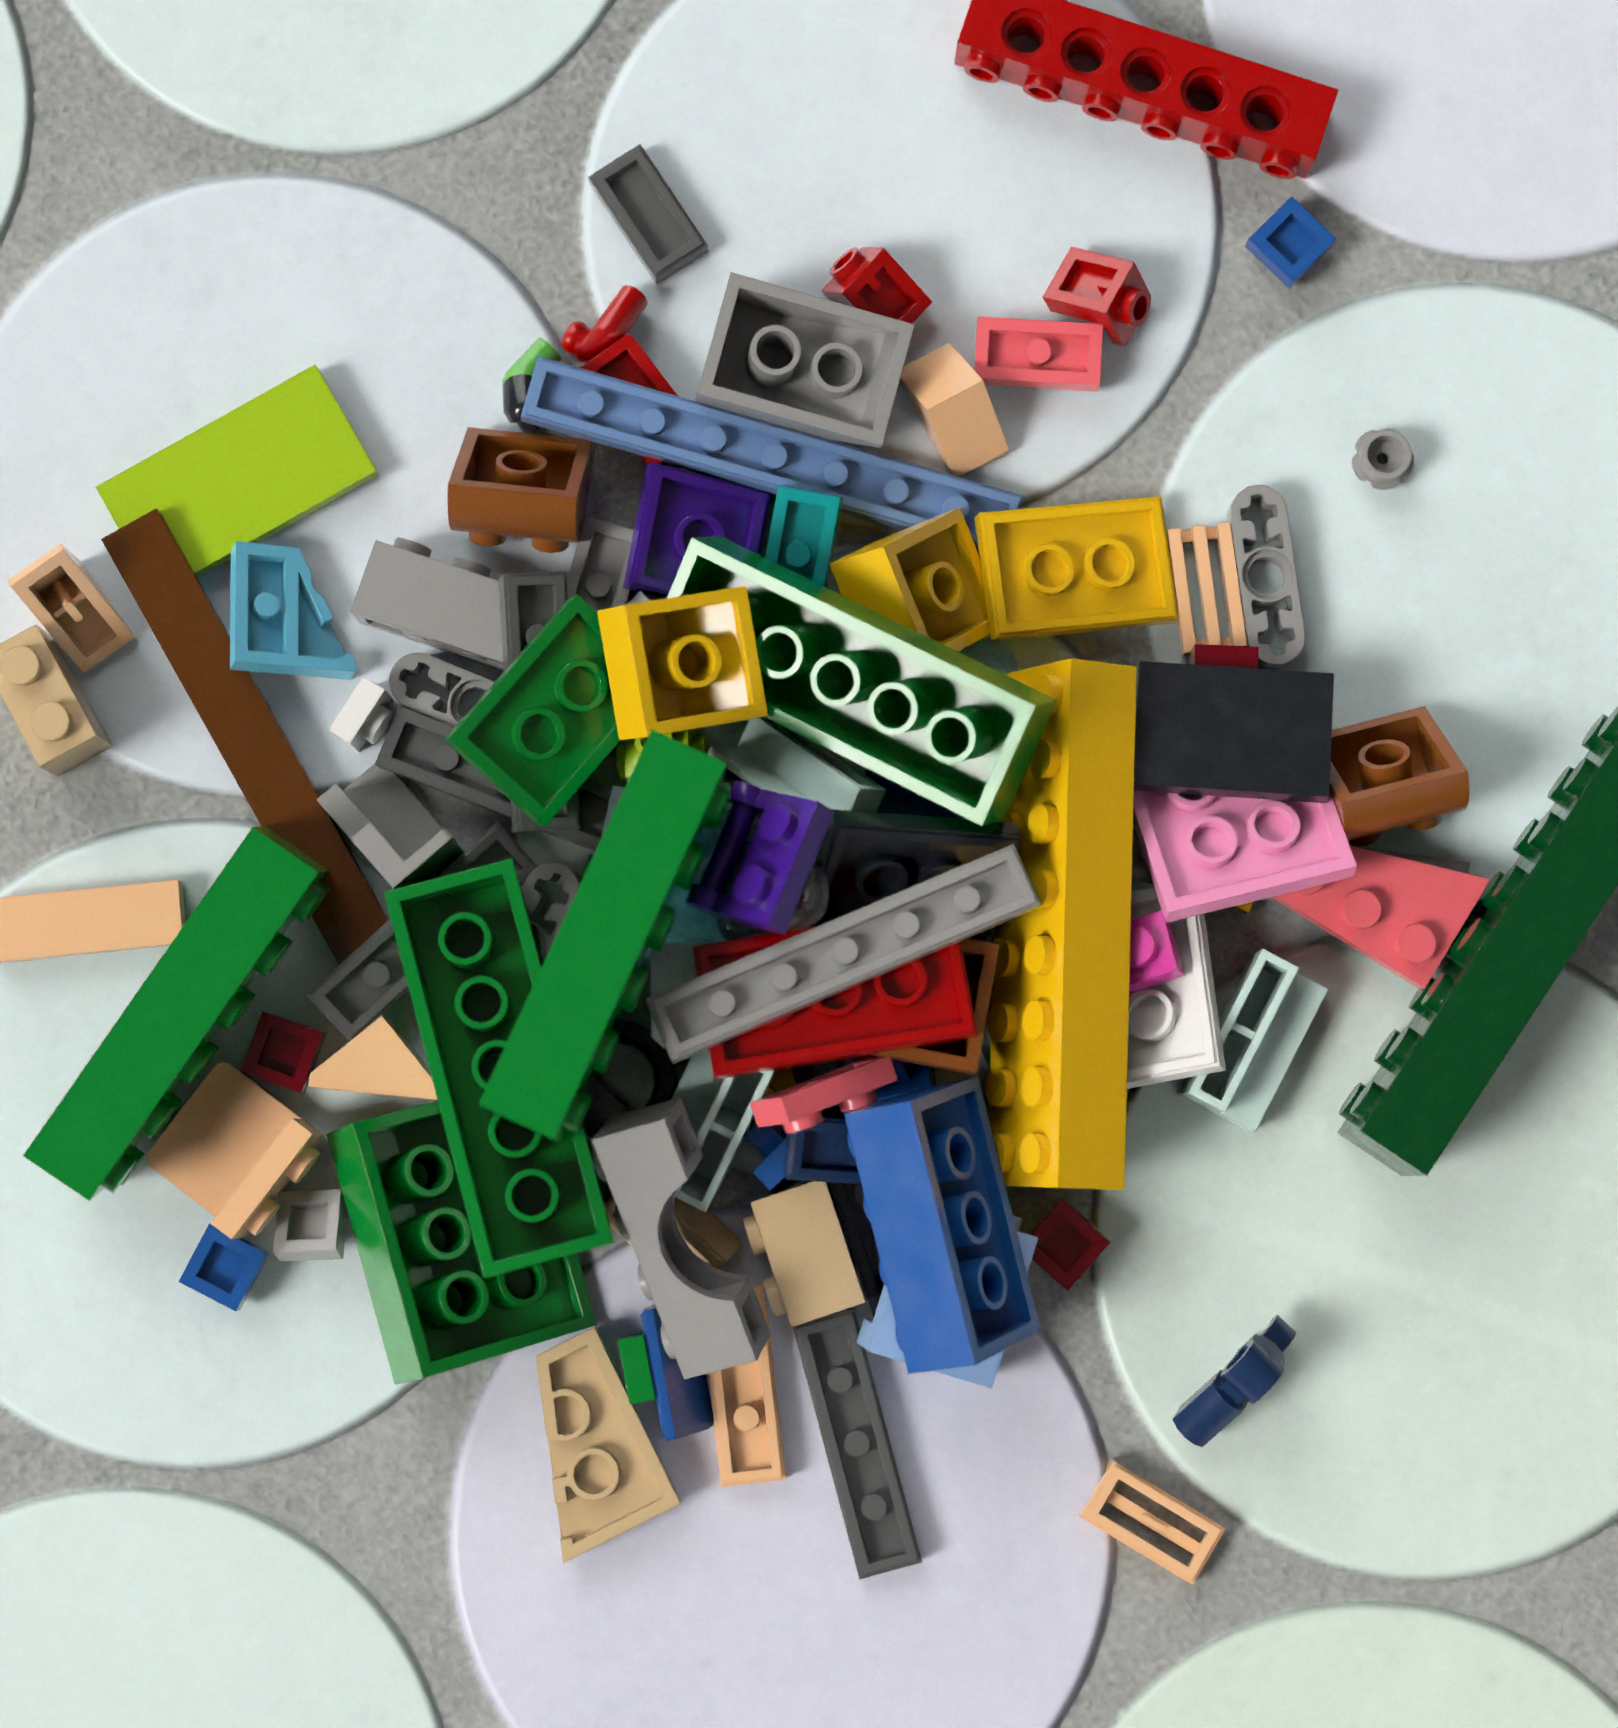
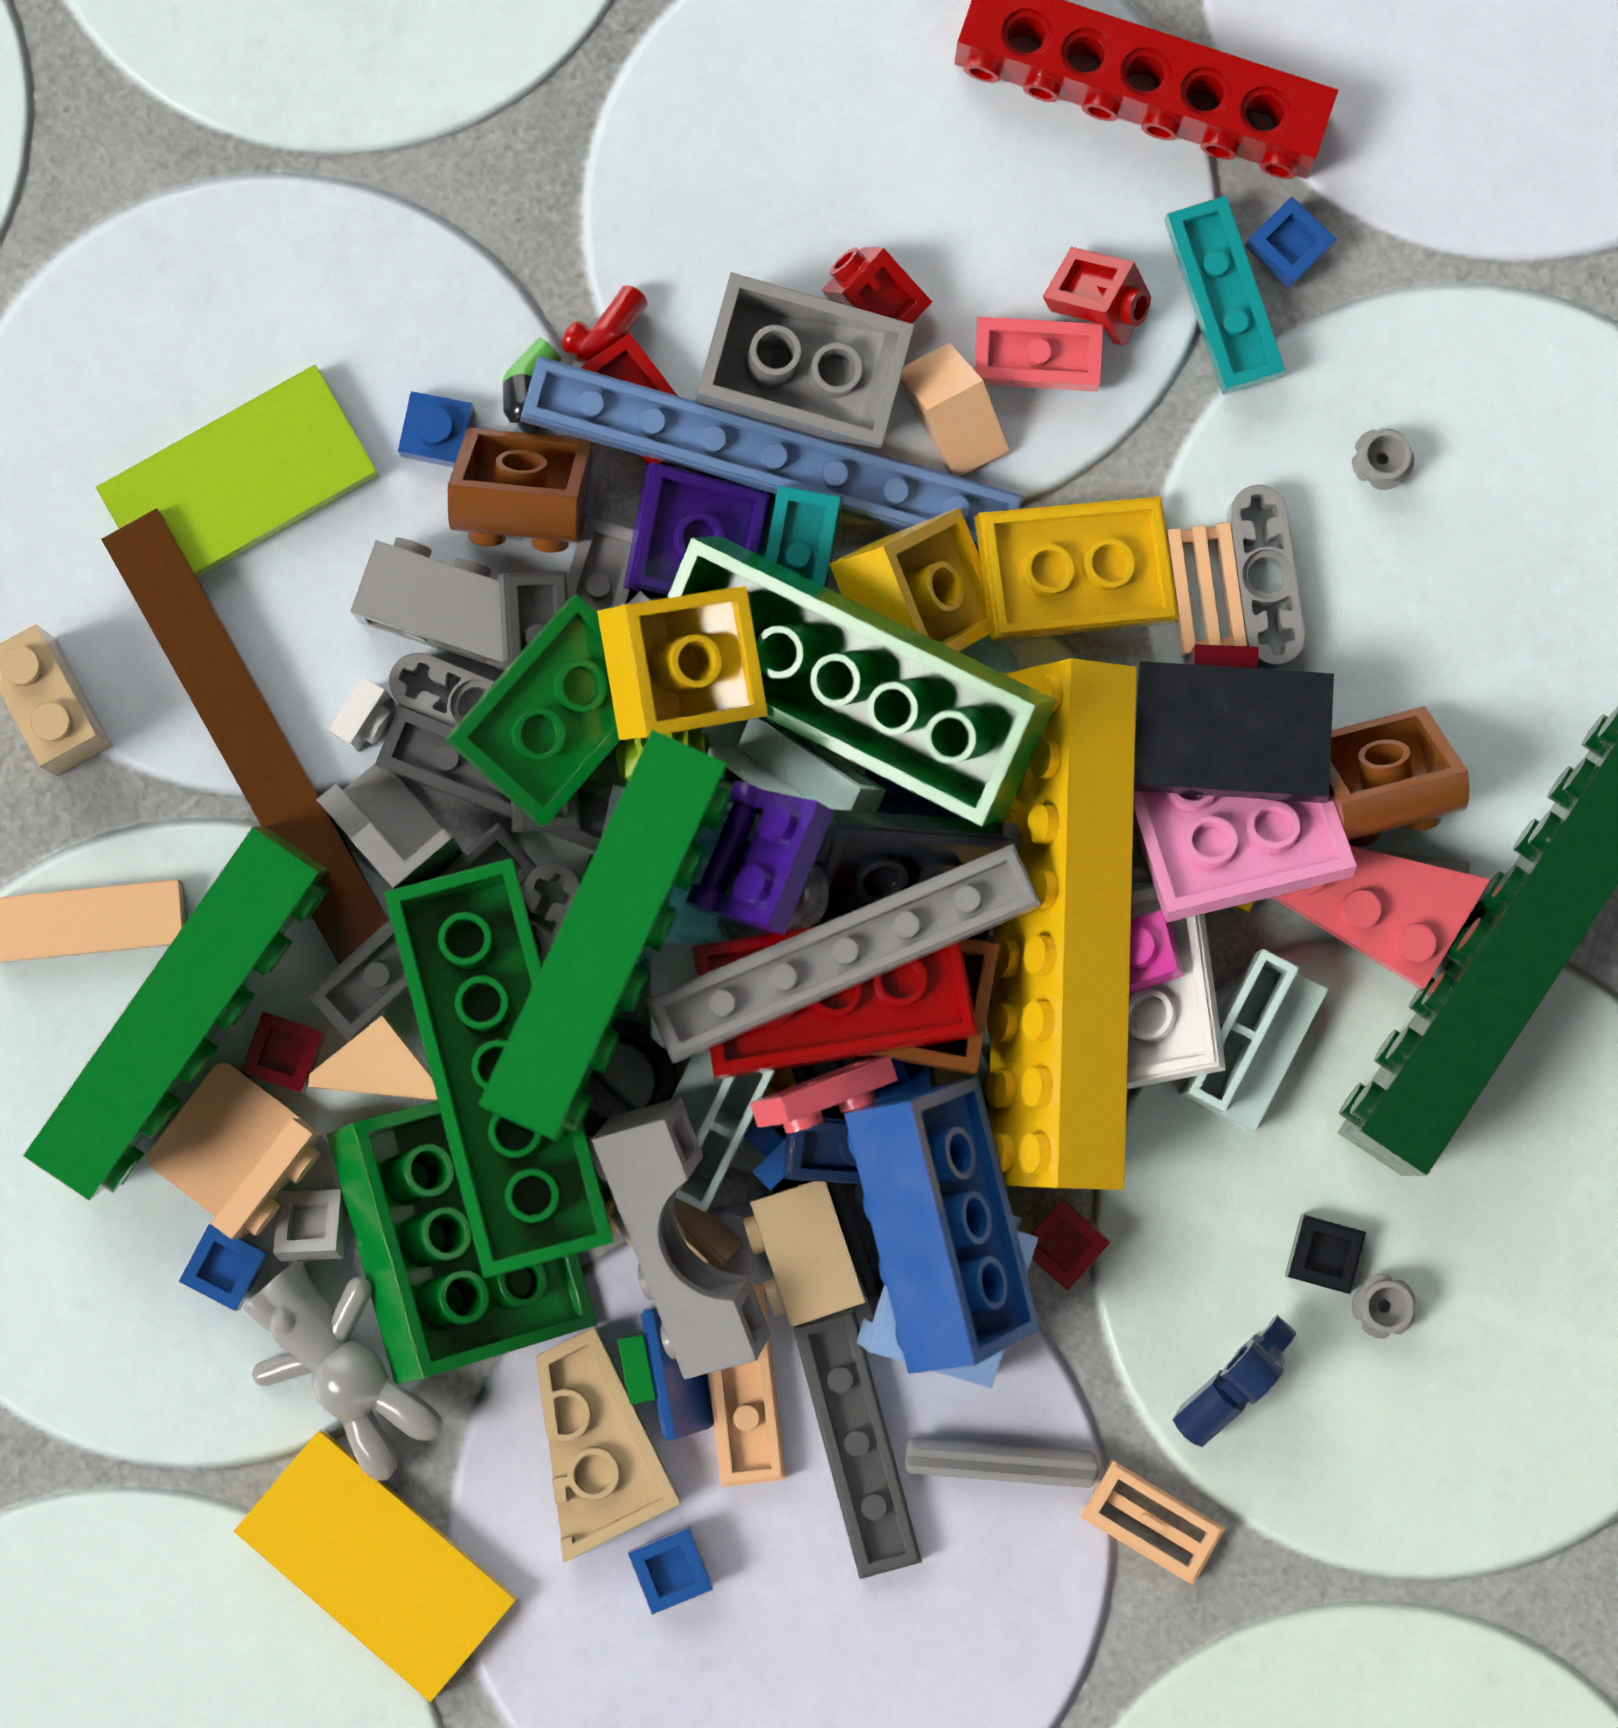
light nougat slope [7,543,135,674] -> none
medium azure wing [230,541,356,680] -> none
dark grey tile [588,144,708,285] -> none
none -> yellow tile [233,1429,518,1702]
none -> light grey animal [243,1261,443,1481]
none -> blue plate [398,391,475,468]
none -> blue plate [628,1526,714,1615]
none -> light grey axle [905,1437,1097,1488]
none -> teal plate [1164,195,1286,395]
none -> black tile [1285,1214,1366,1294]
none -> light grey plate [1352,1274,1415,1338]

